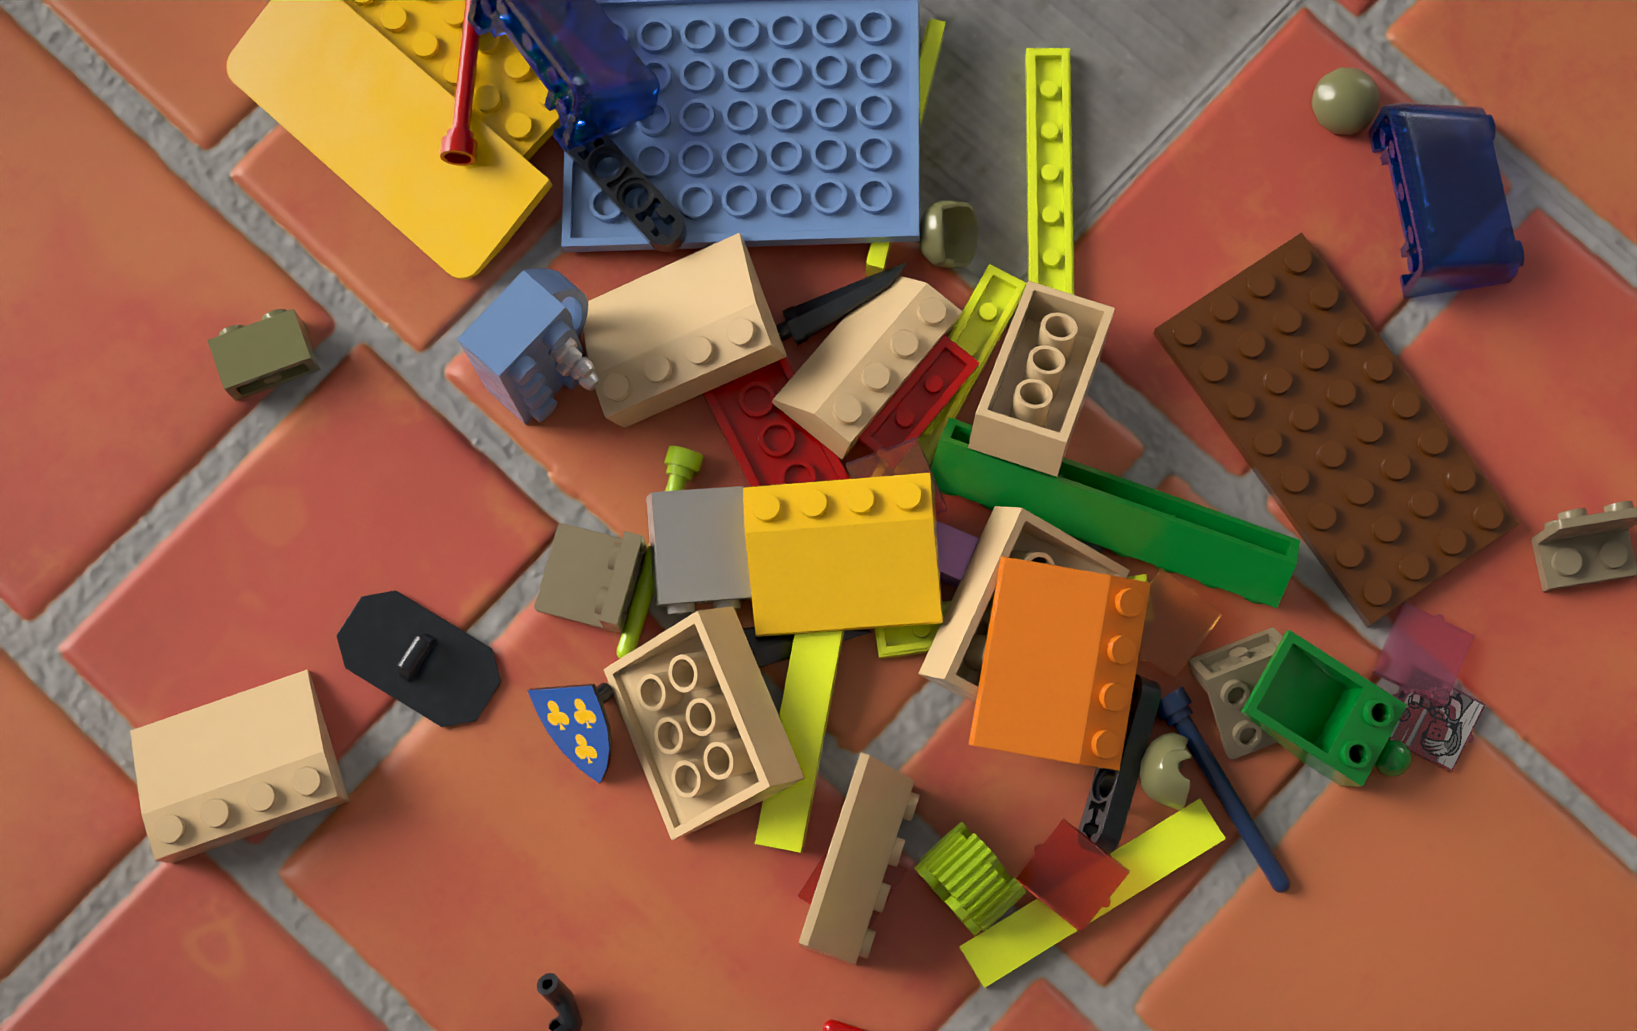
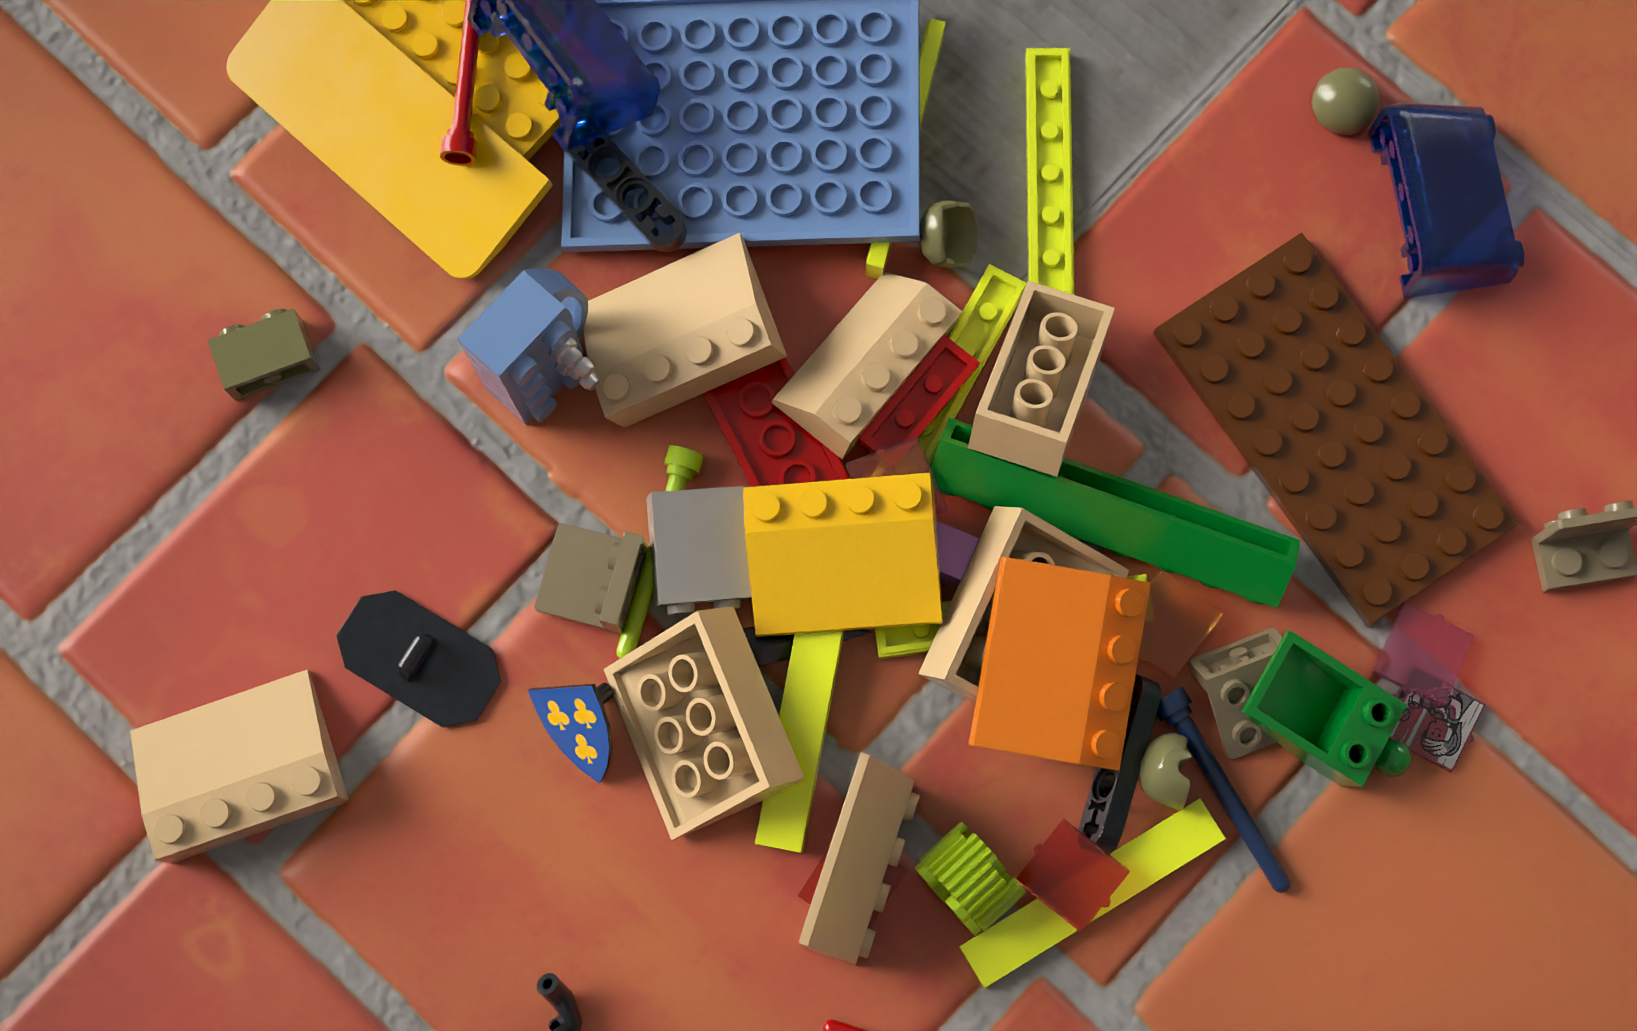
black bar [776,262,908,345] -> none

